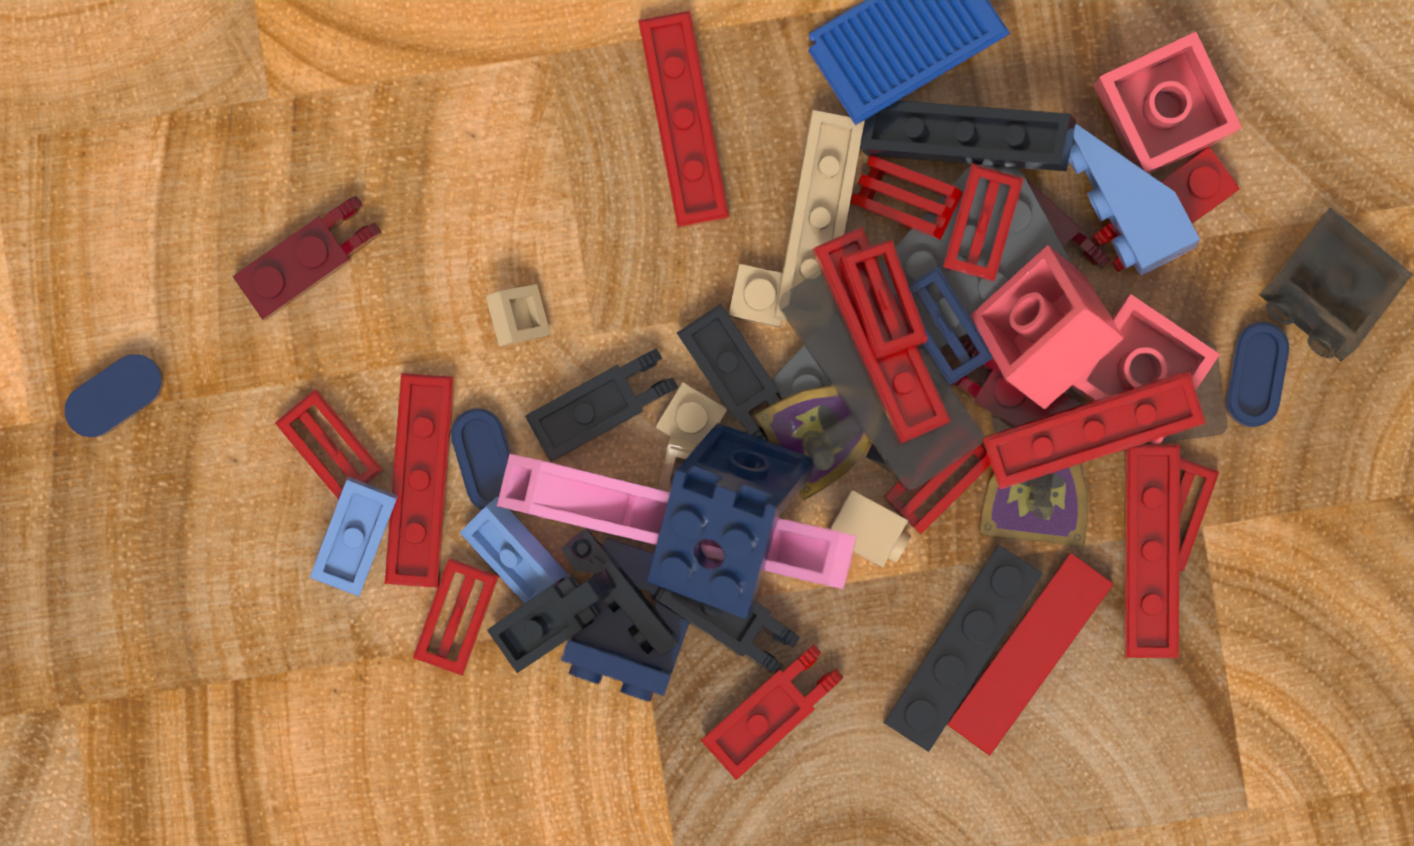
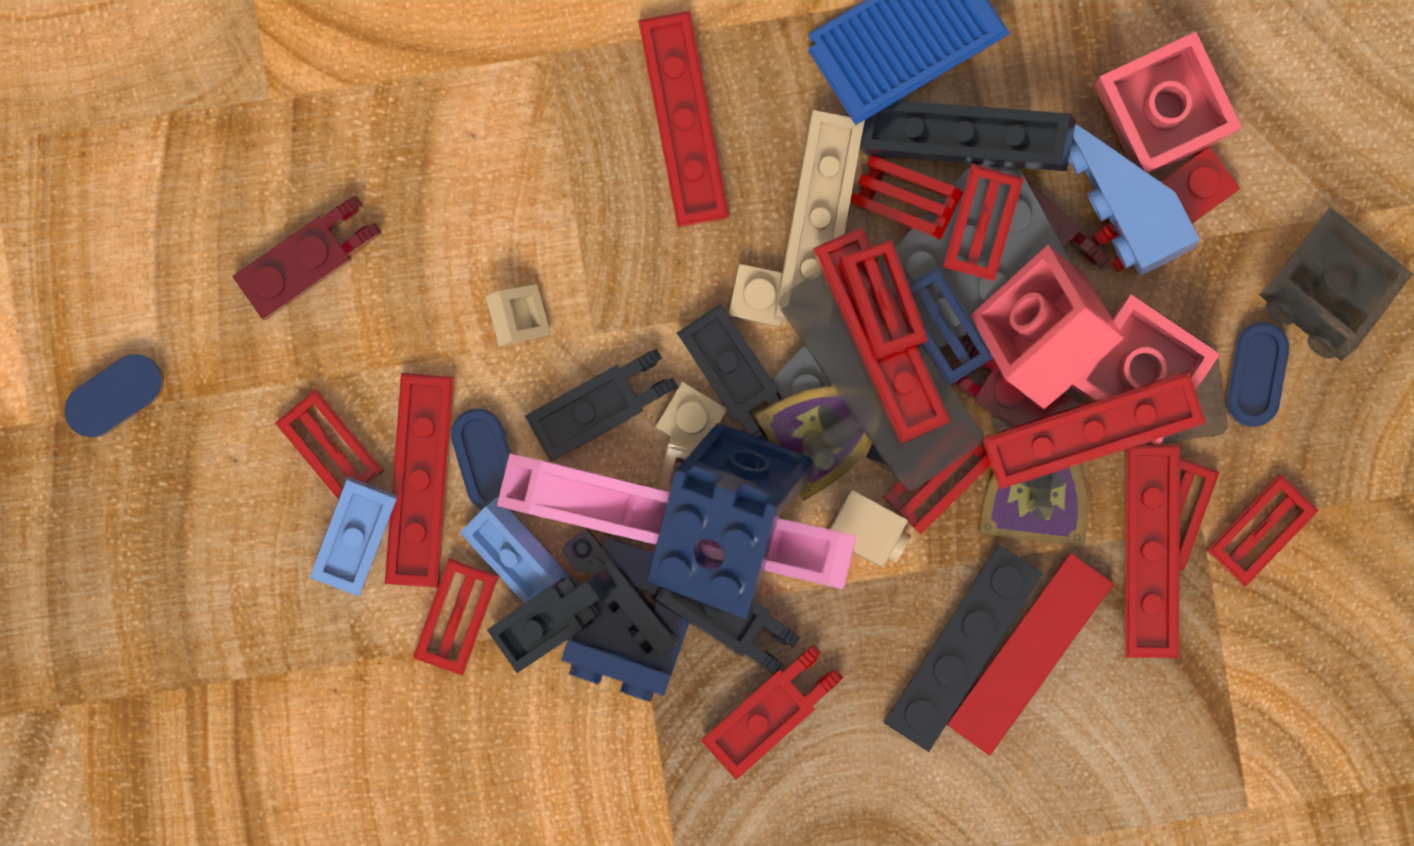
none -> red tile [1205,474,1319,587]

